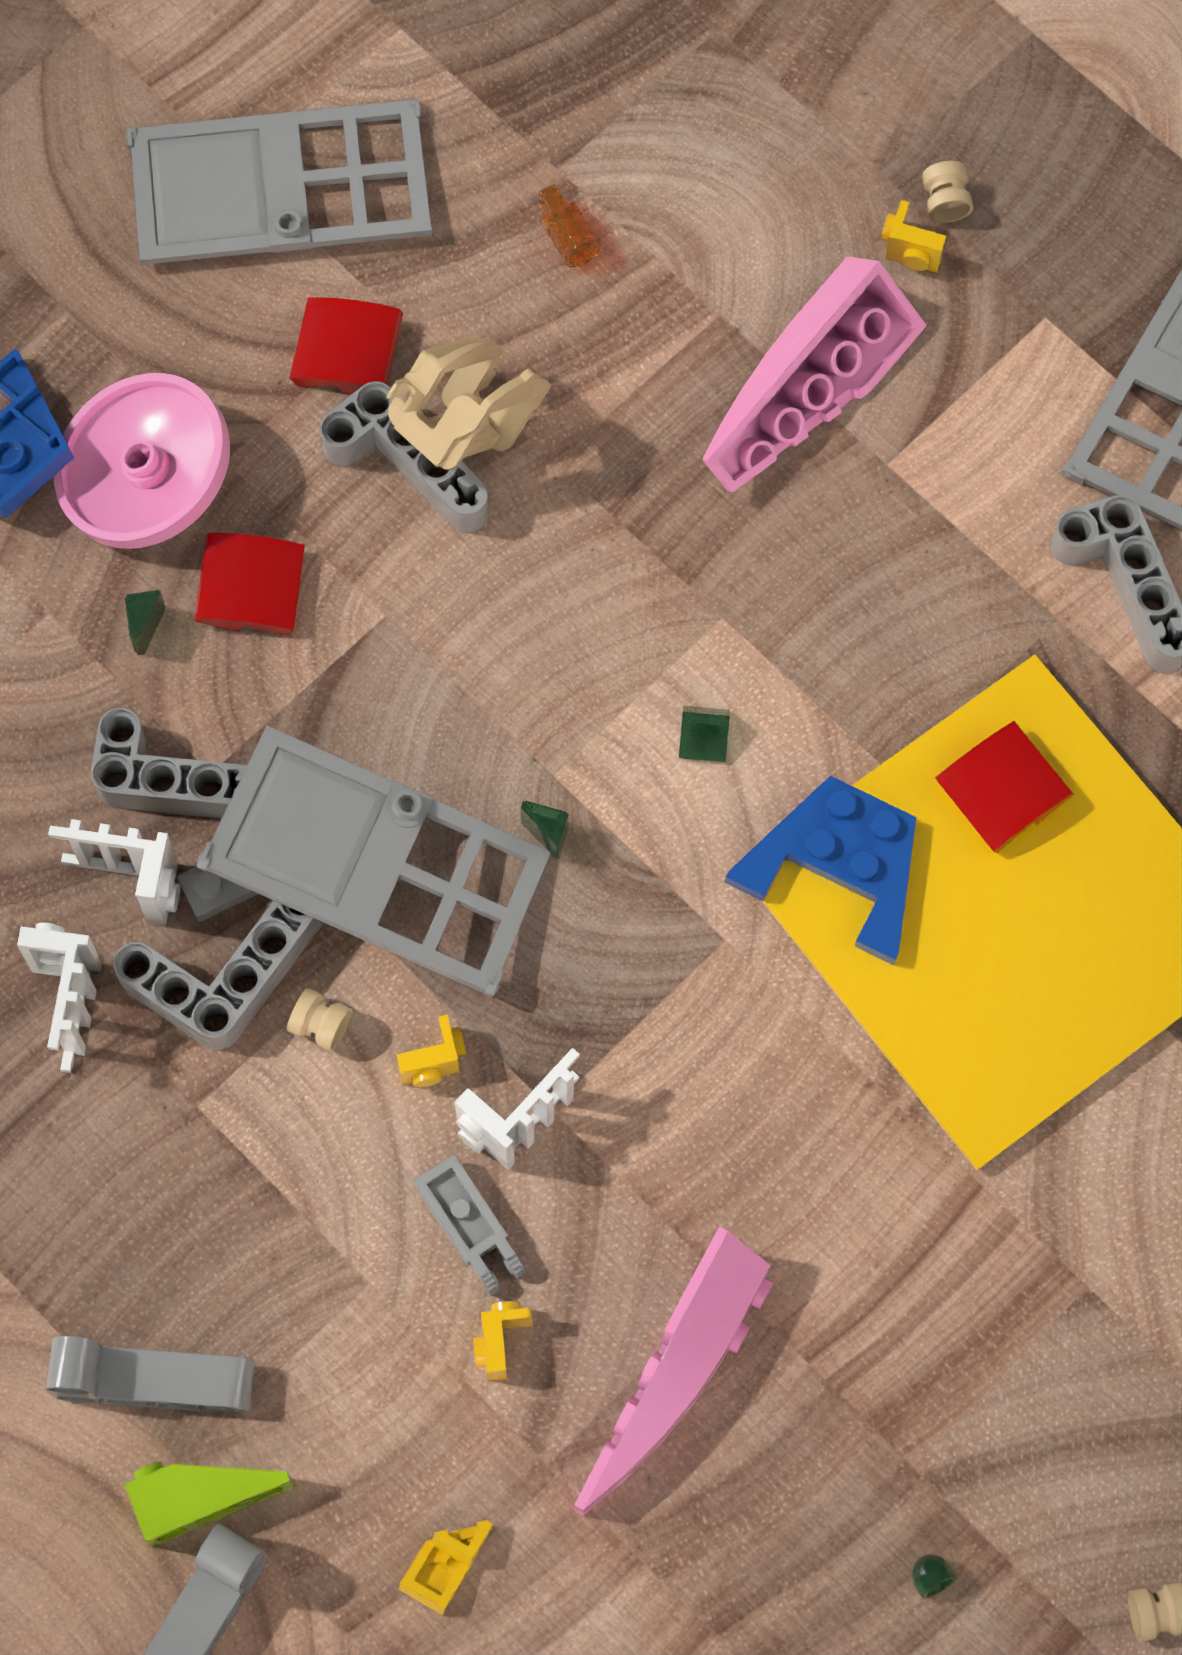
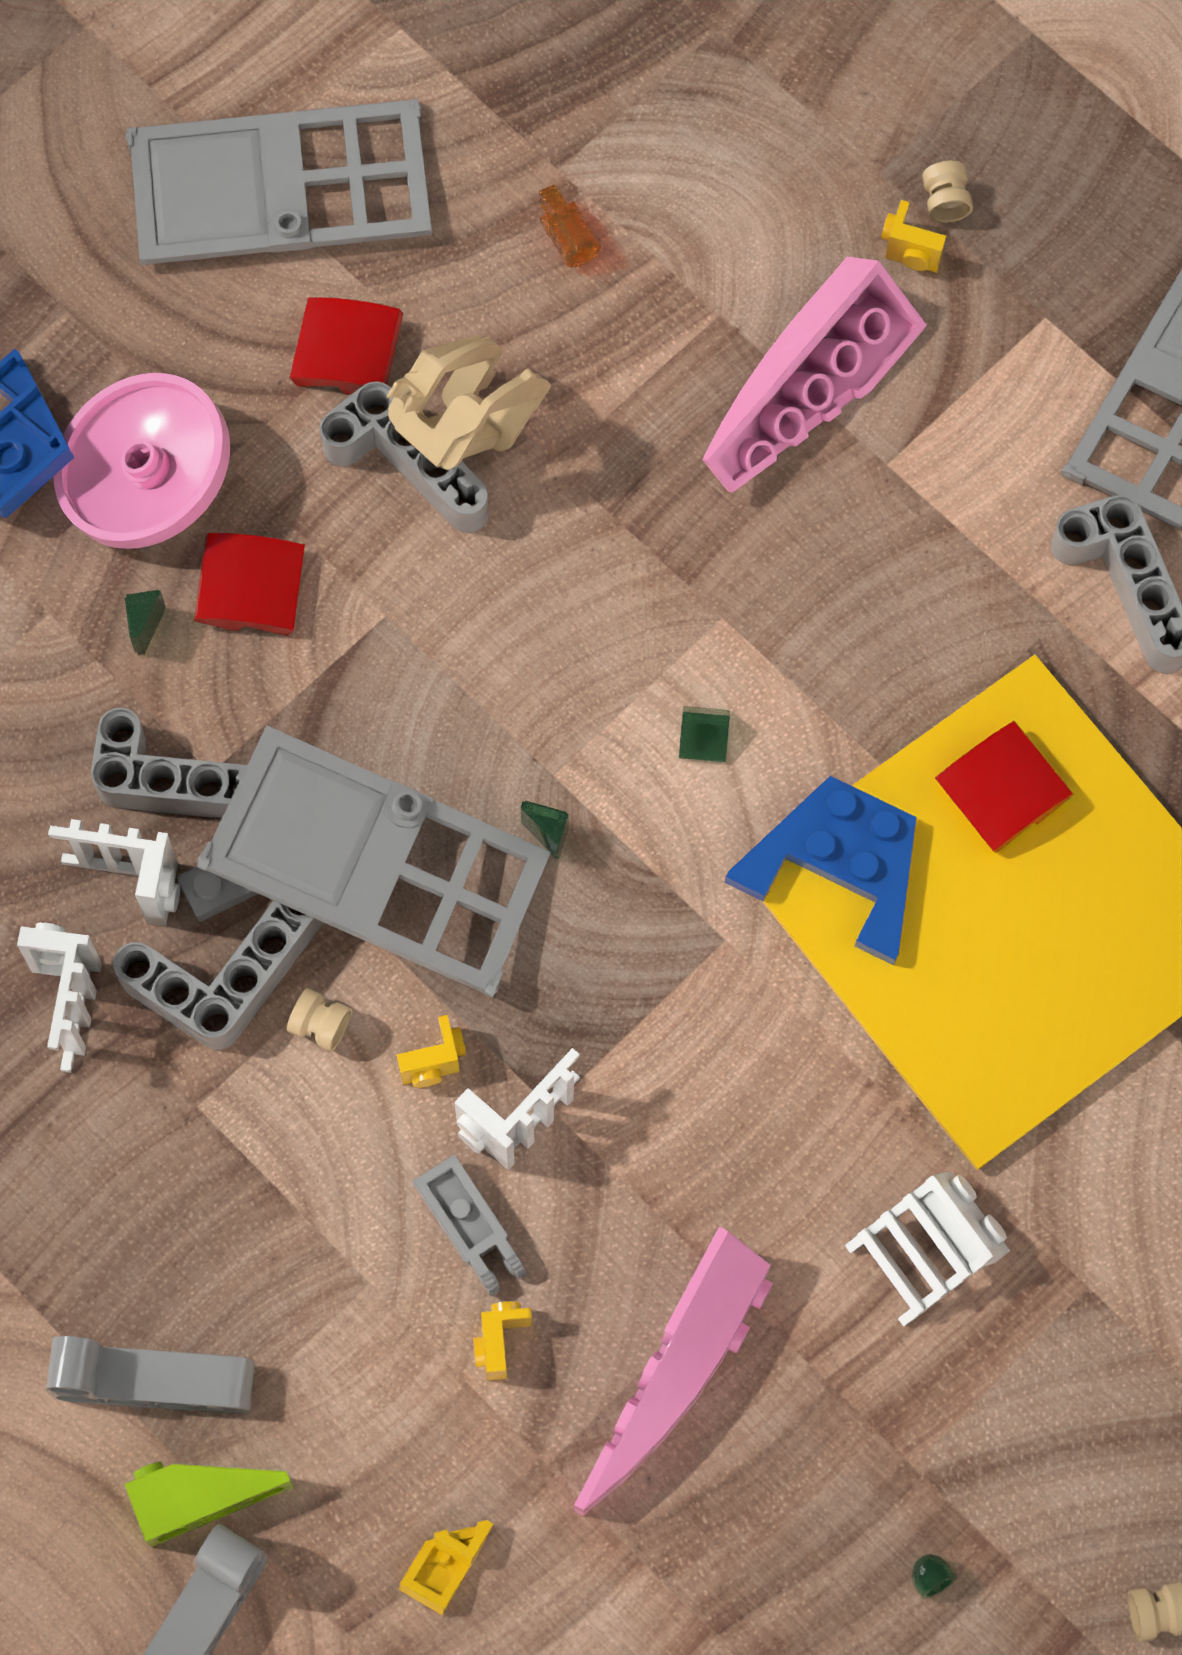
none -> white plate [845,1171,1010,1327]

